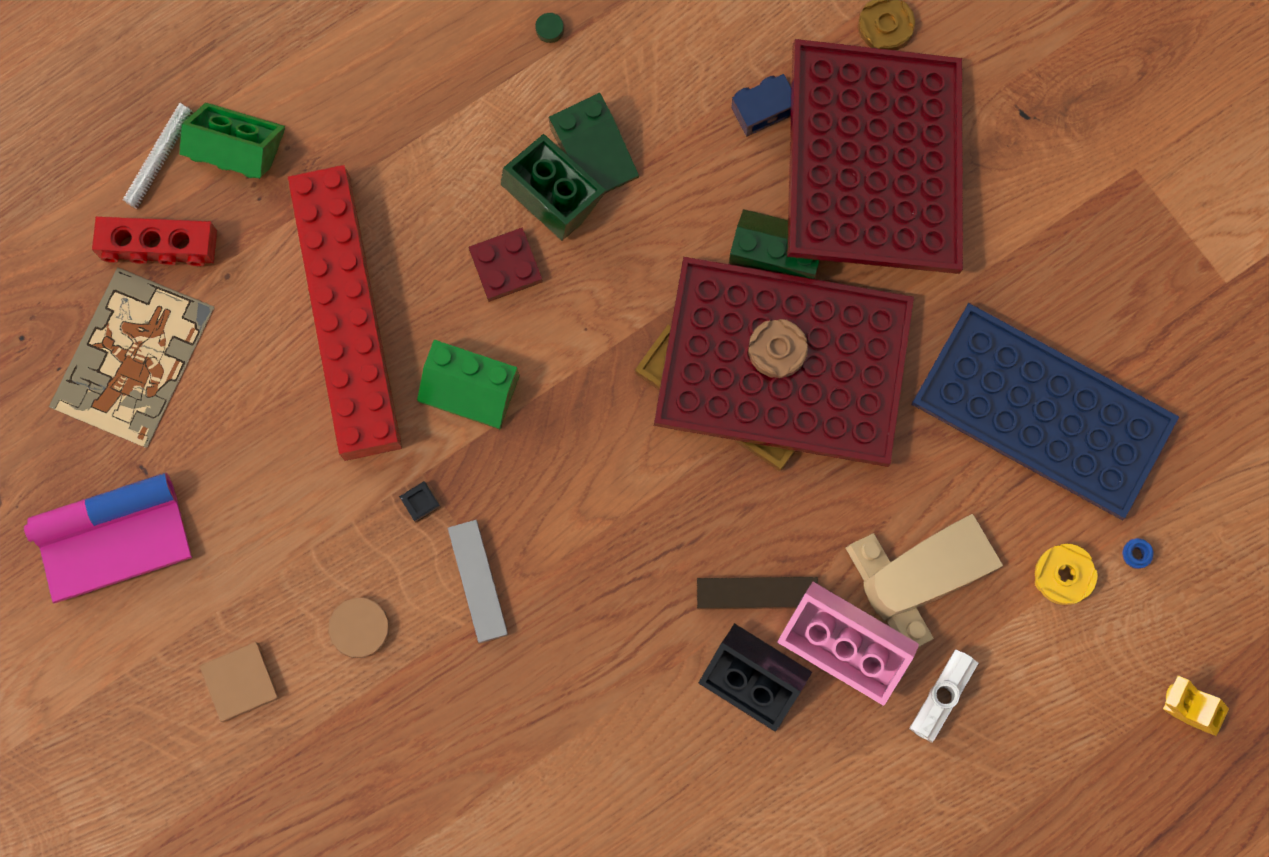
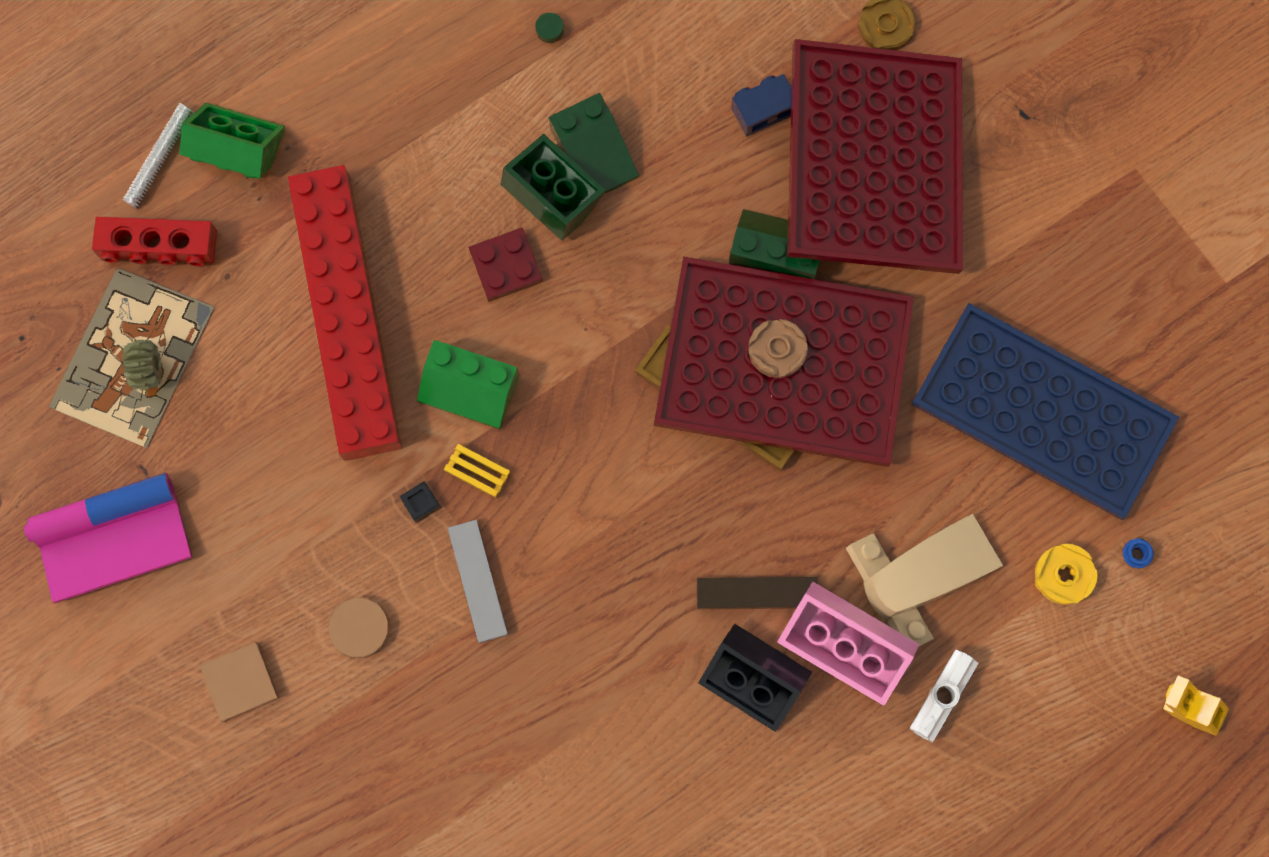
none -> olive gear [122,340,163,390]
none -> yellow tile [444,444,510,498]

